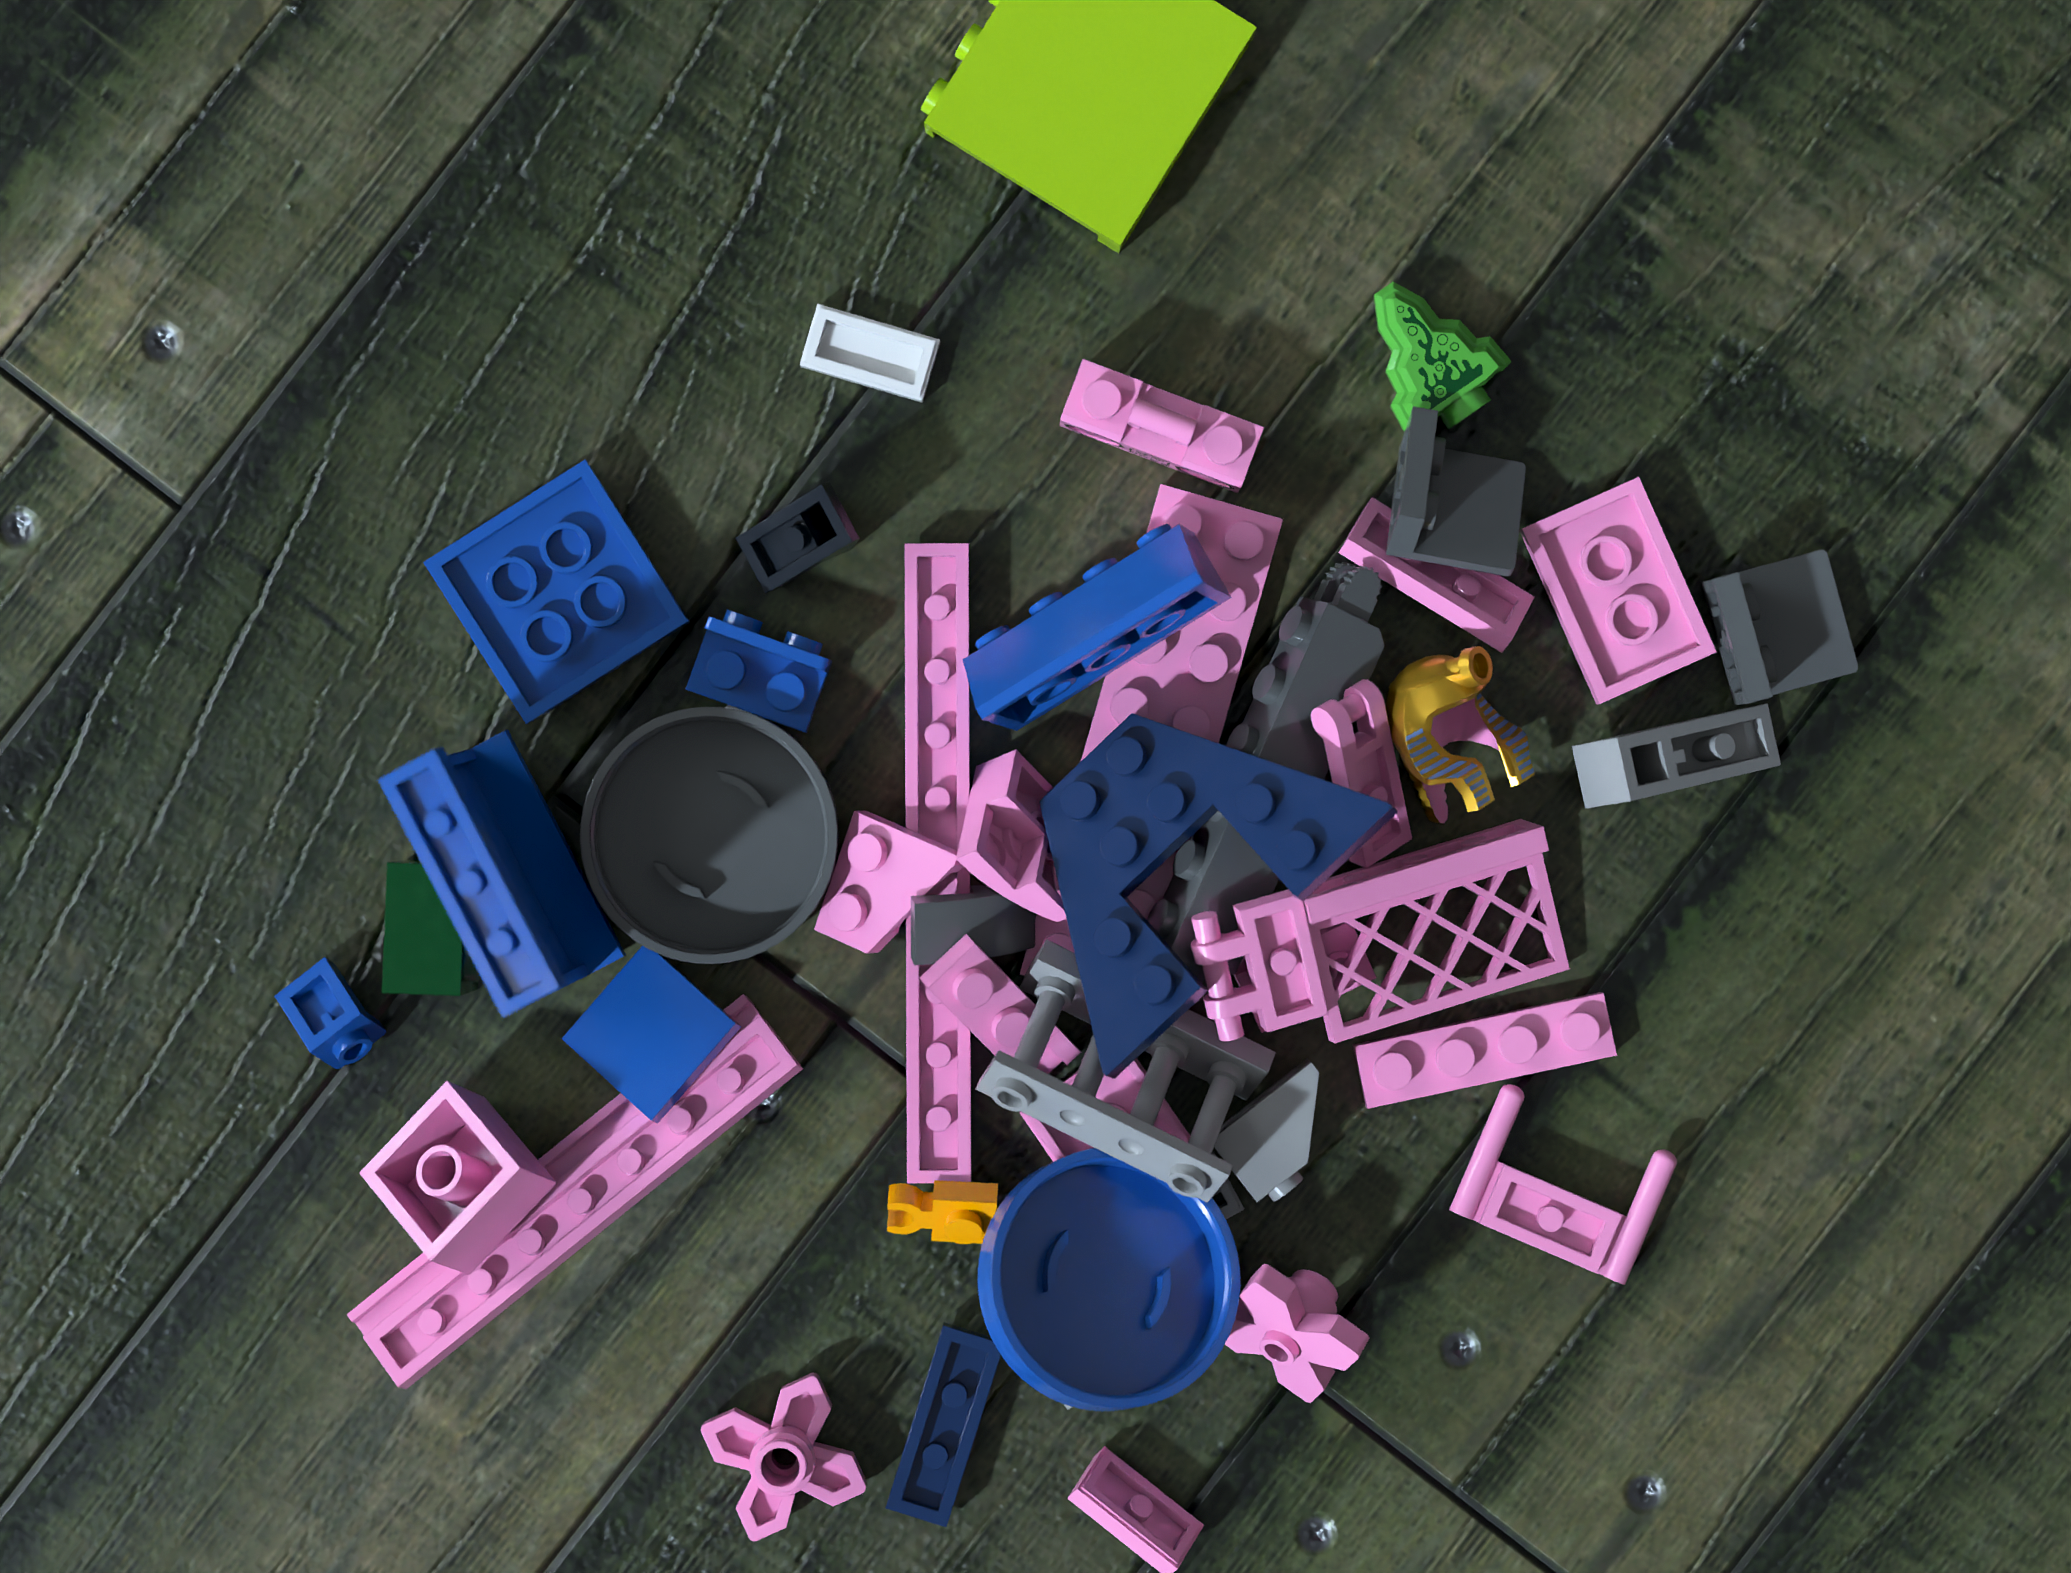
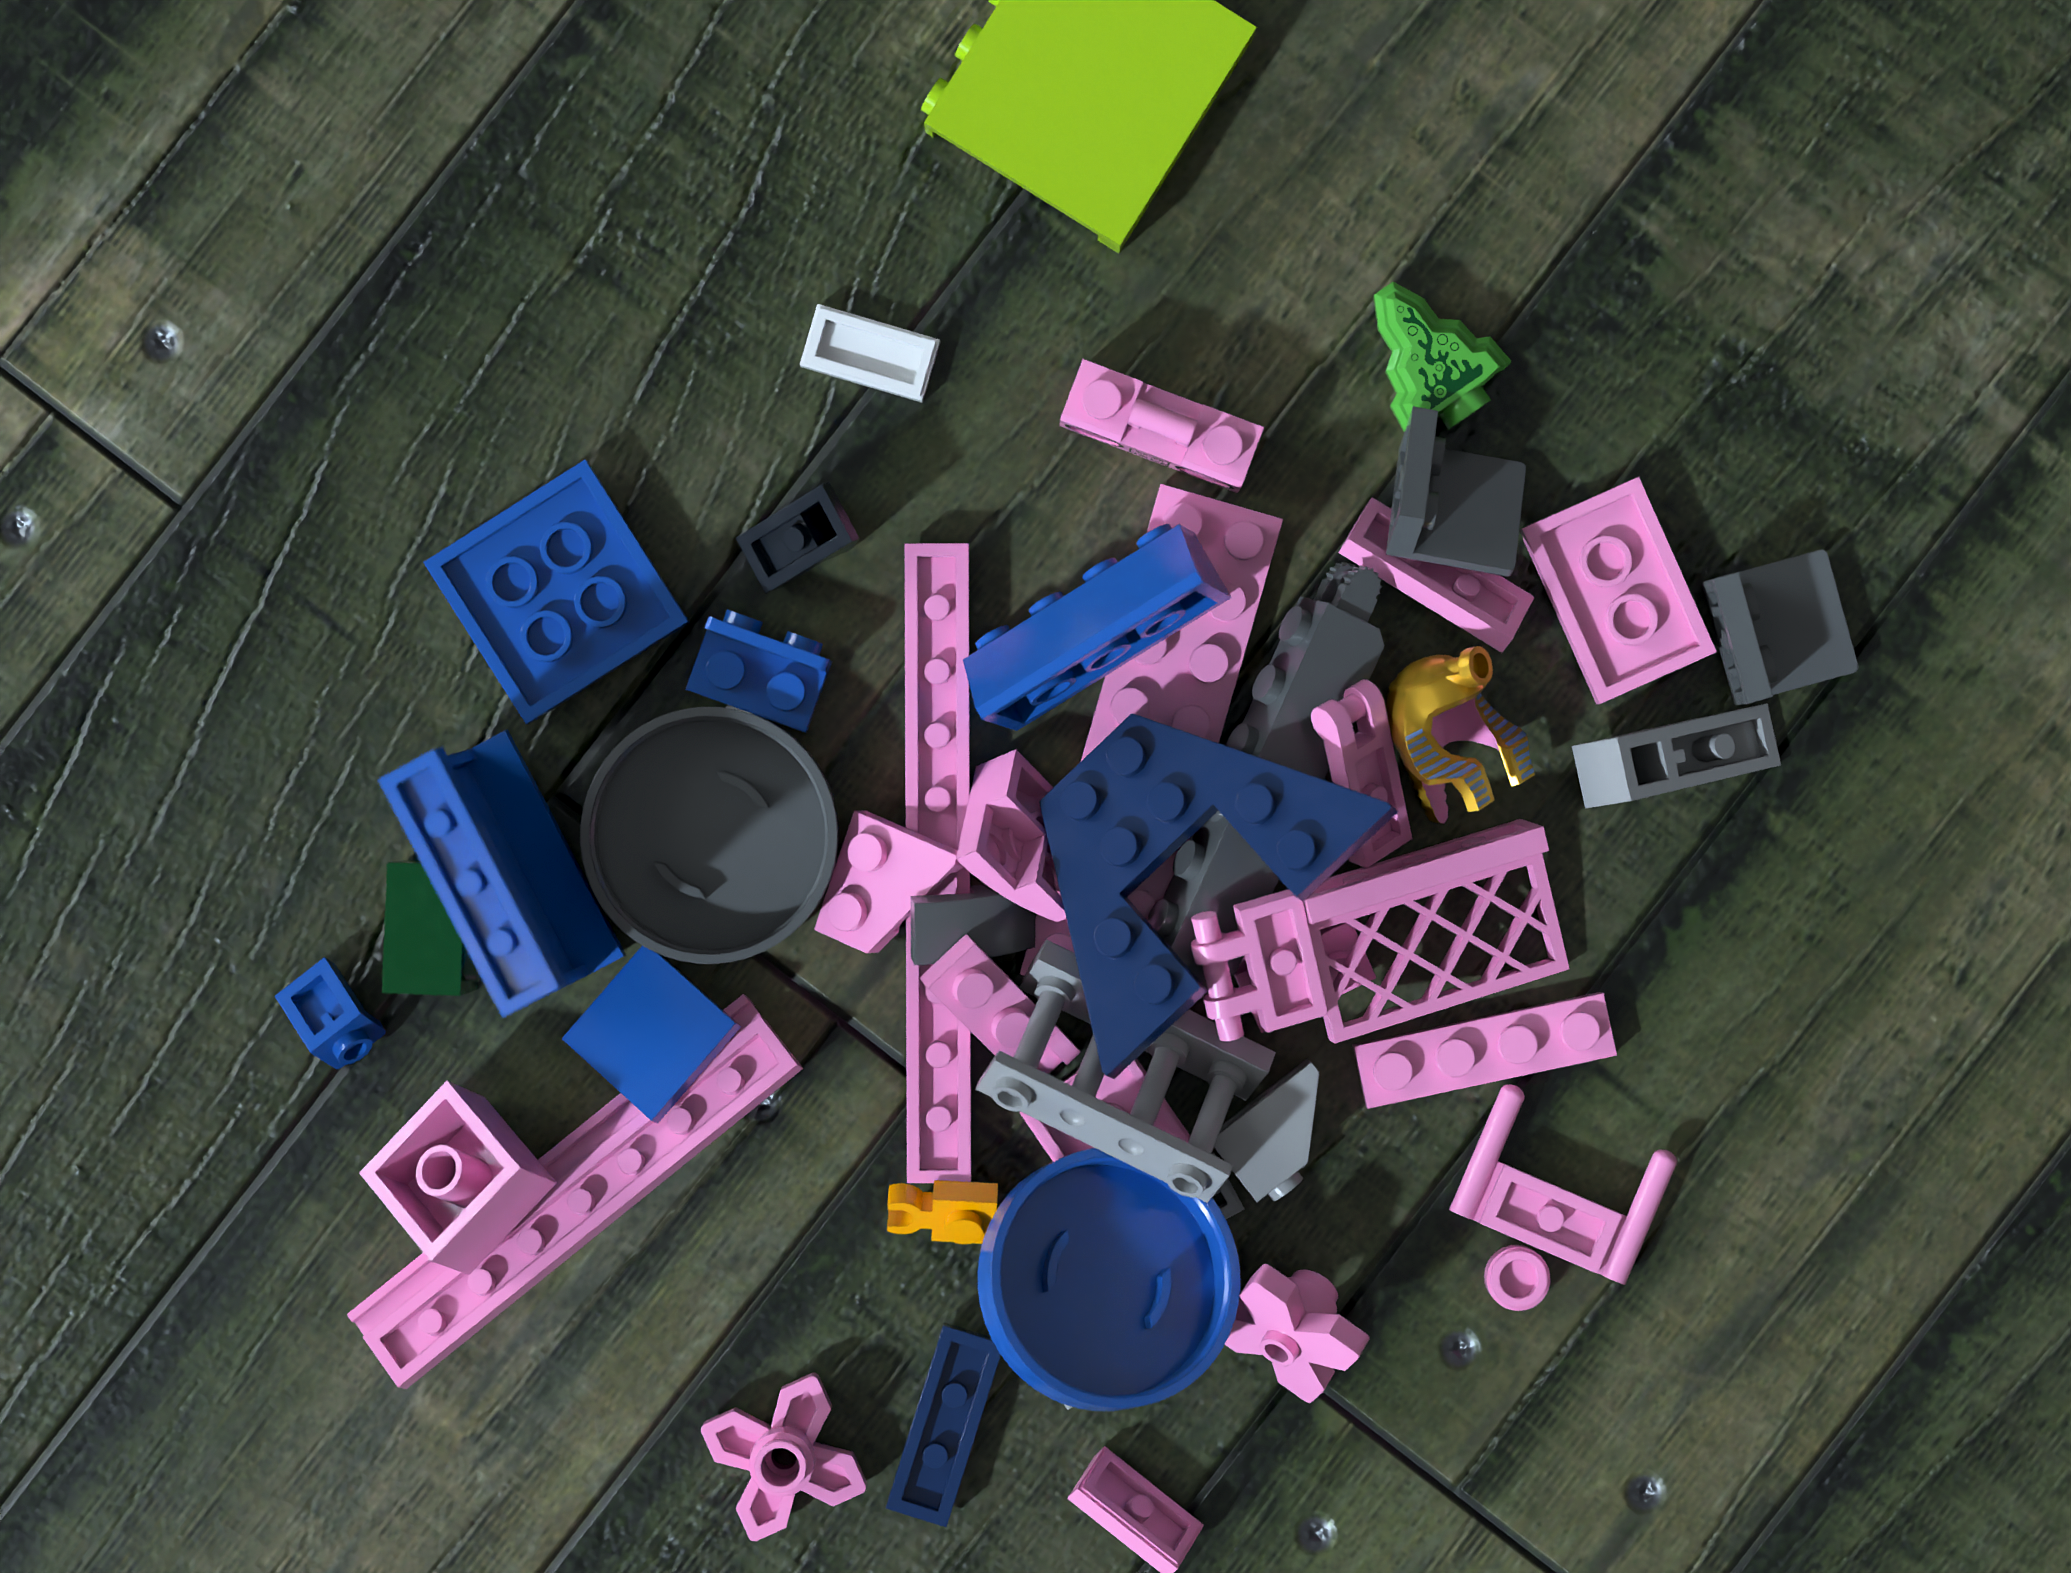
none -> bright pink tile [1484,1245,1550,1311]

